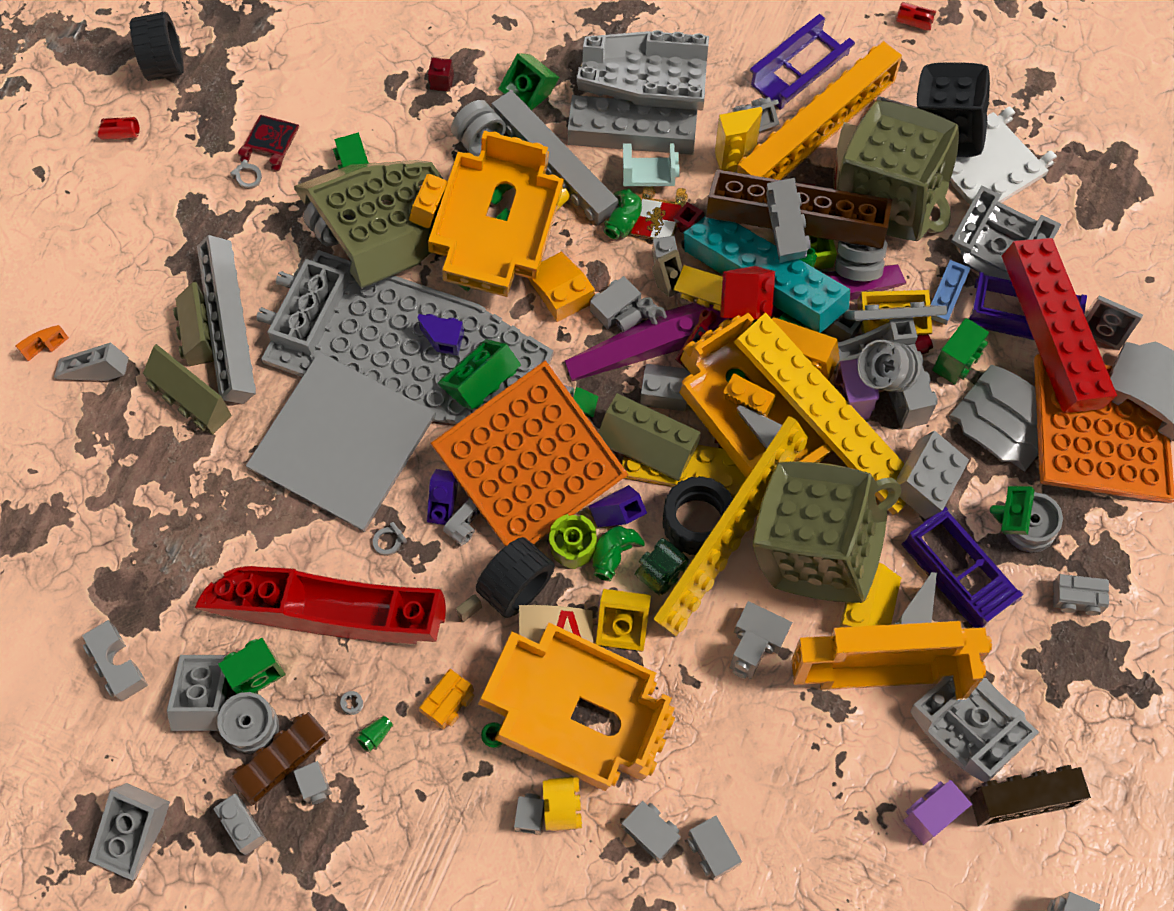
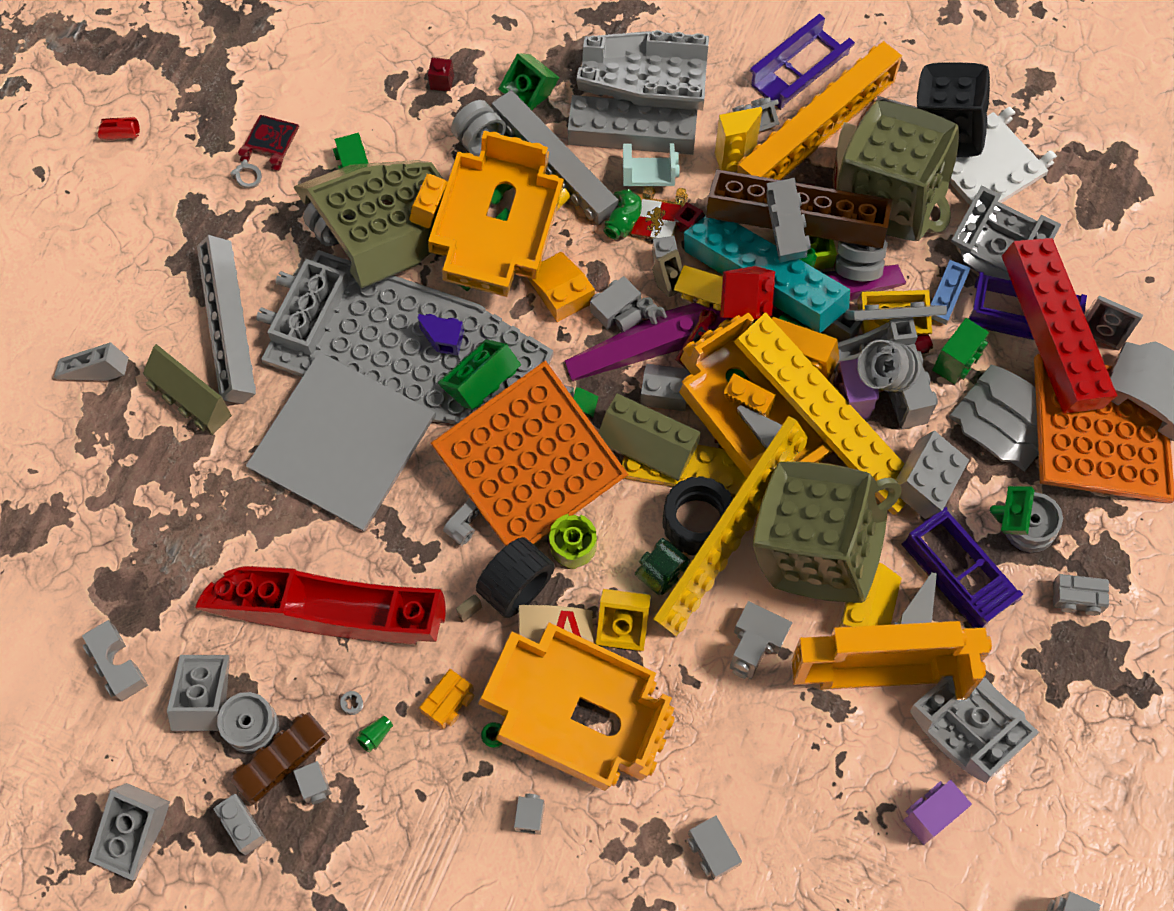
orange slope [15,325,69,361] -> none
black tyre [130,12,184,81] -> none
olive slope [173,282,214,366] -> none
green brick [218,638,286,694] -> none
light grey piece [373,522,407,556] -> none
dark purple slope [427,469,458,525] -> none
yellow brick [543,777,582,831] -> none
dark purple slope [588,485,647,527] -> none
green animal [592,526,645,582] -> none
light grey brick [621,801,681,863] -> none
red arm [896,2,937,31] -> none
dark brown brick [970,765,1091,827] -> none

